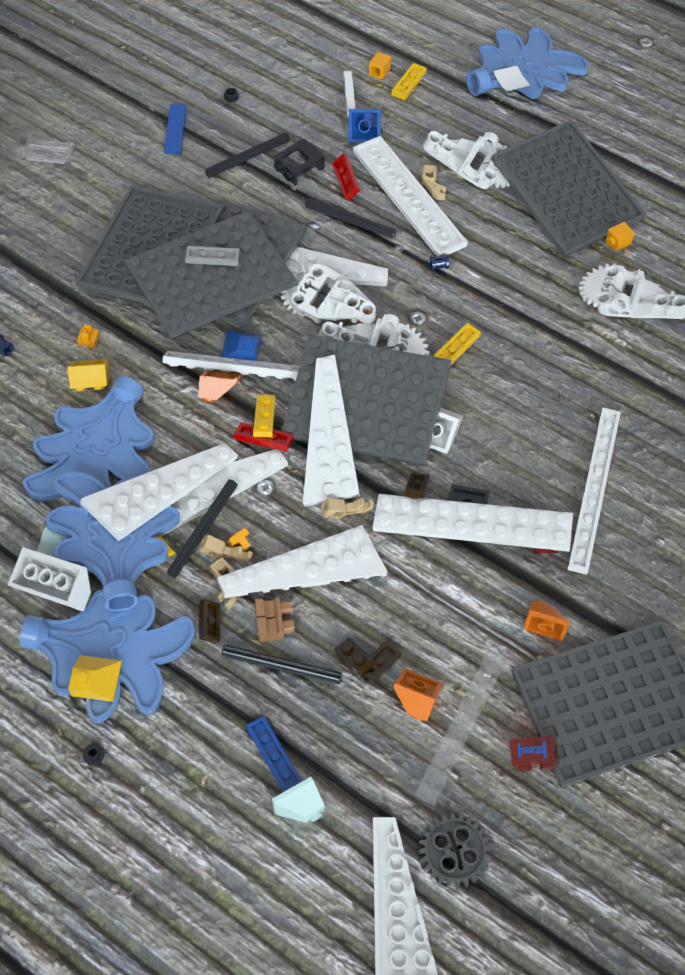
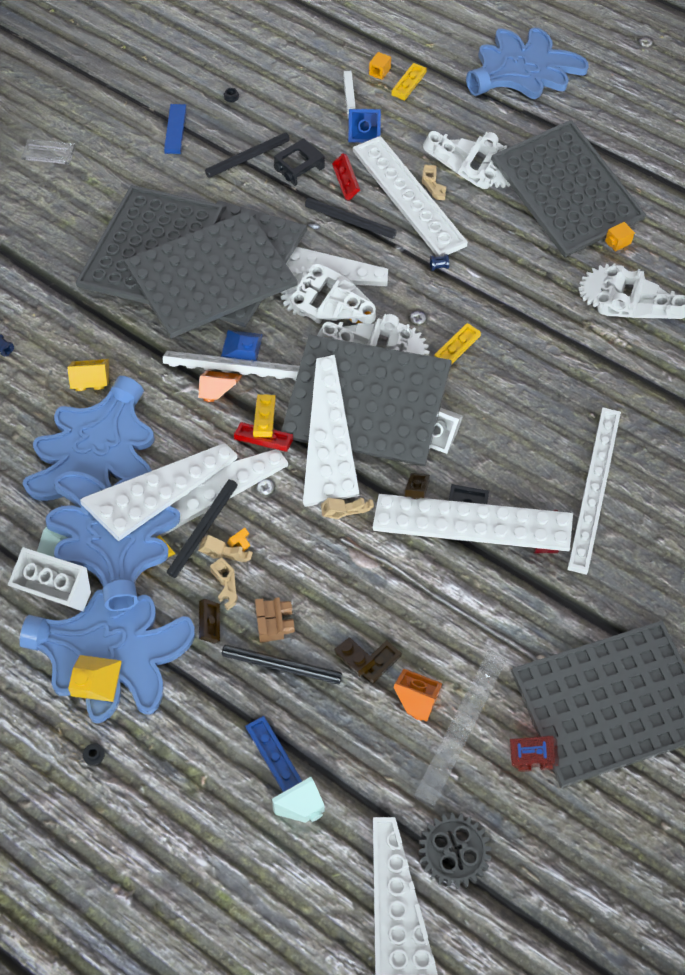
light orange tile [77,325,100,348] -> none
light grey tile [185,246,240,266] -> none
white wing [217,525,388,598] -> none
white sticker [494,66,530,91] -> none
orange slope [523,600,570,641] -> none

